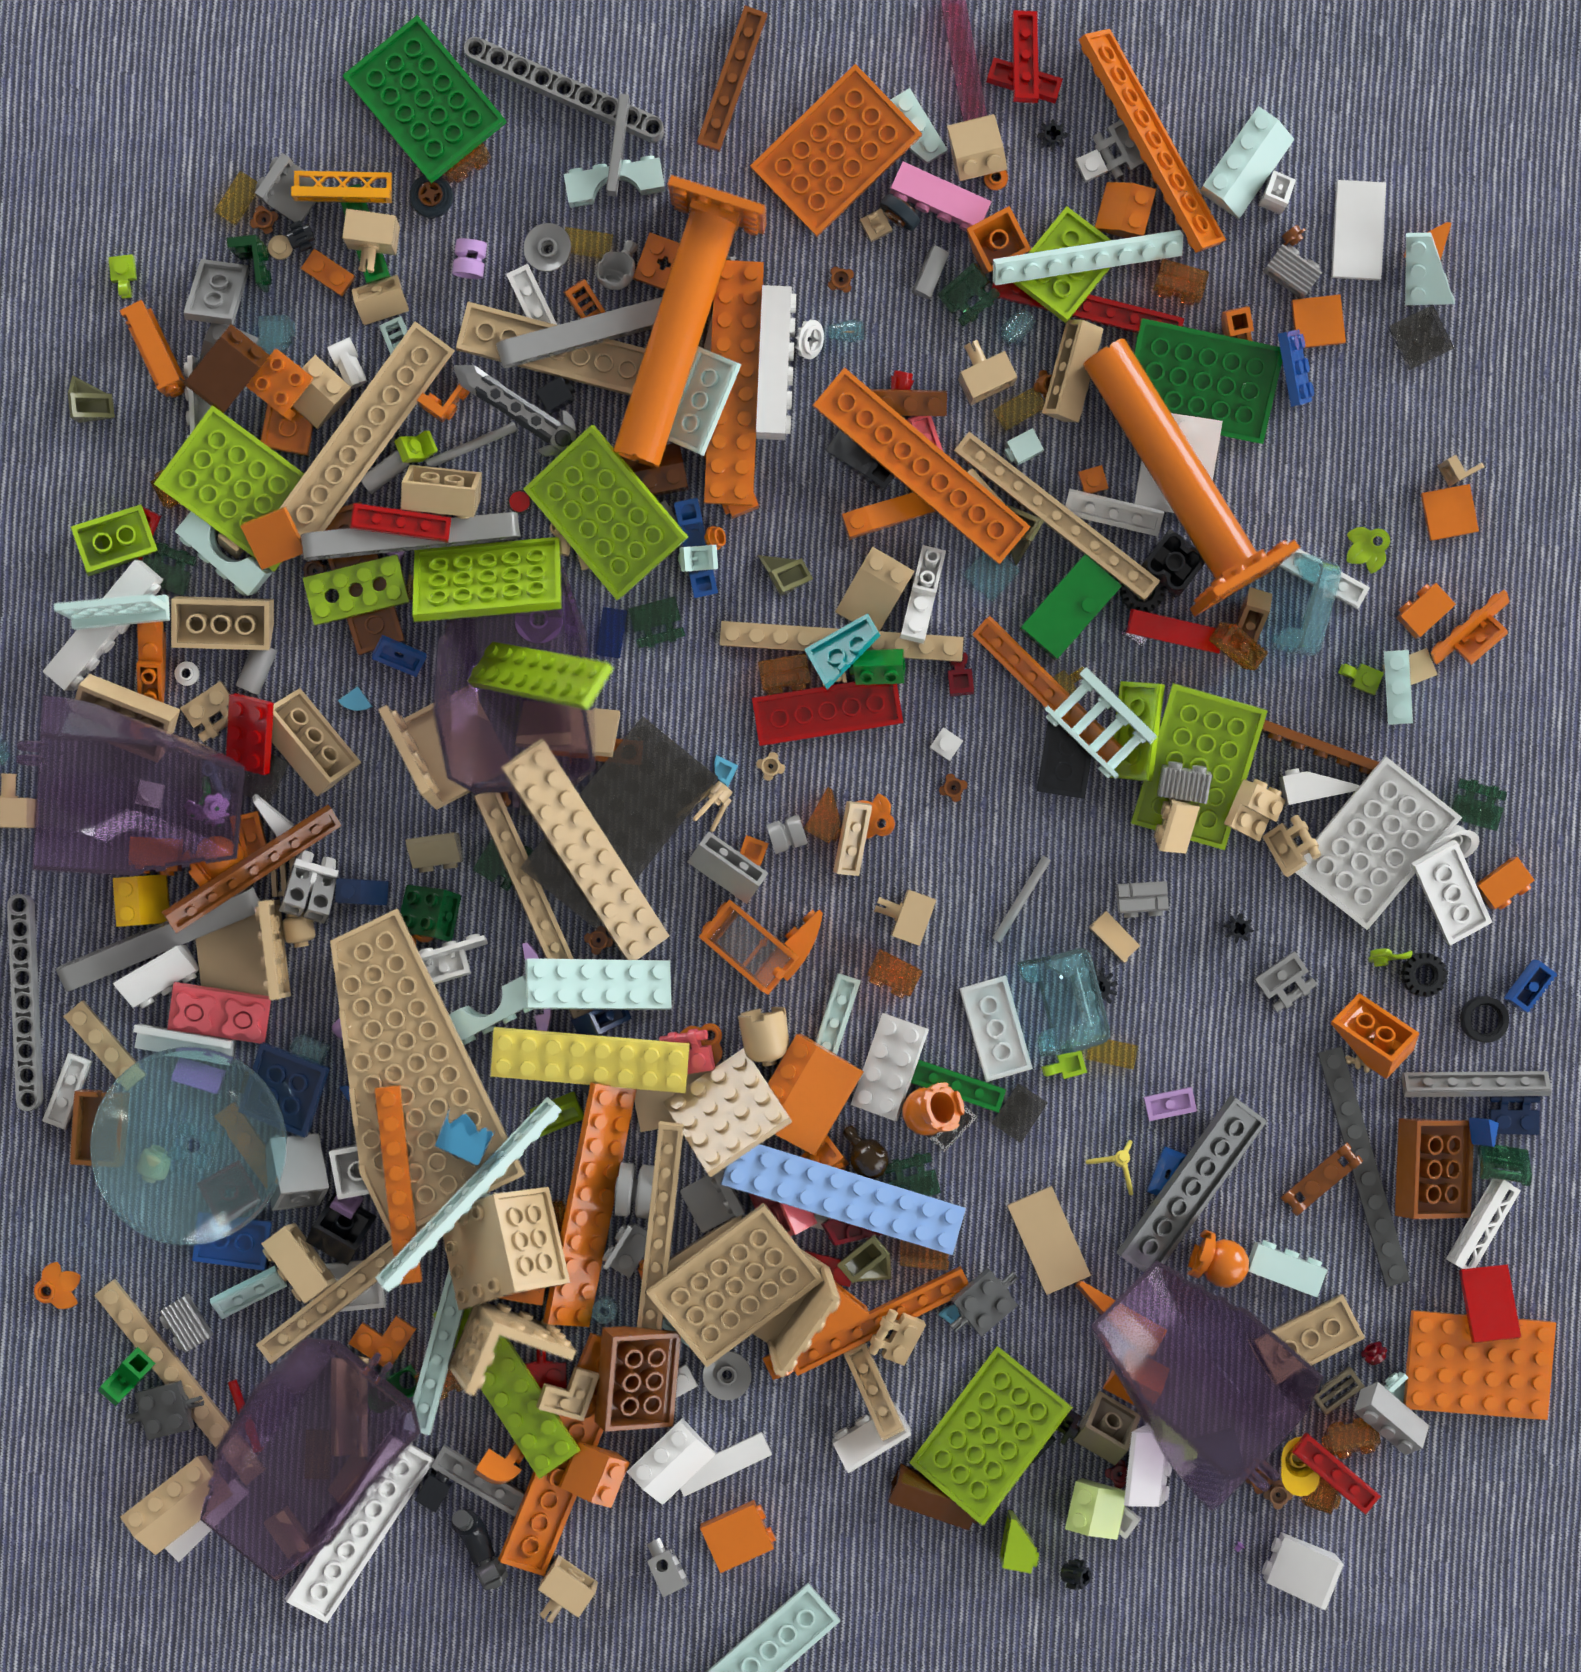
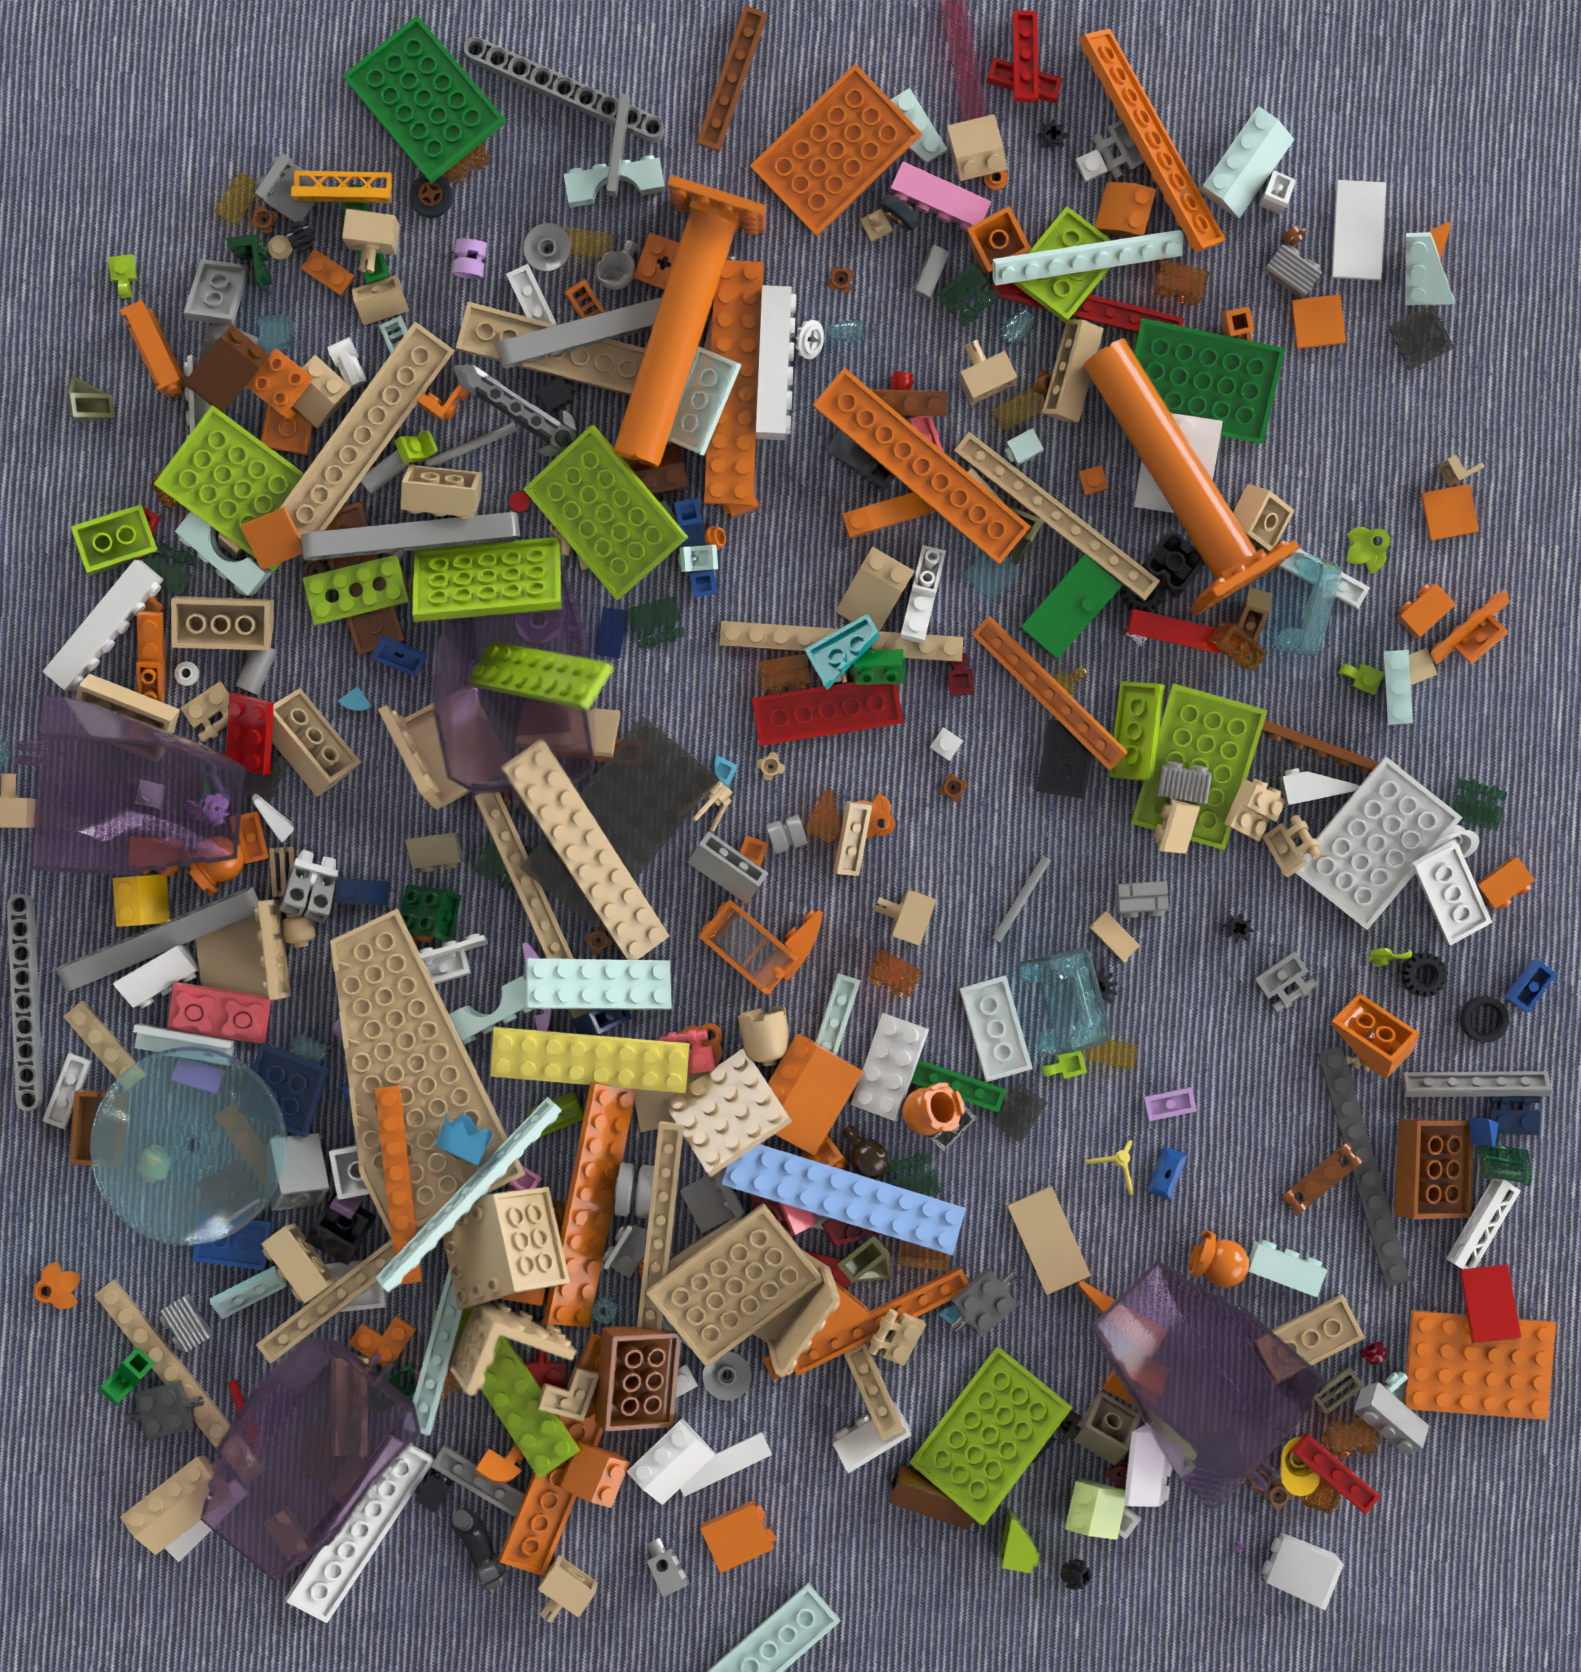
light aqua fence [54,594,170,630] -> none
dark orange plate [162,805,342,933] -> none
red tile [350,503,452,543] -> none
olive slope [758,555,813,597] -> none
light aqua fence [1045,667,1157,779] -> none
white plate [1065,488,1164,536] -> none
dark grey plate [1116,1095,1268,1279] -> none
blue plate [1278,329,1314,407] -> none
none -> bright pink slope [507,1166,542,1192]
none -> tan slope [1233,484,1295,552]

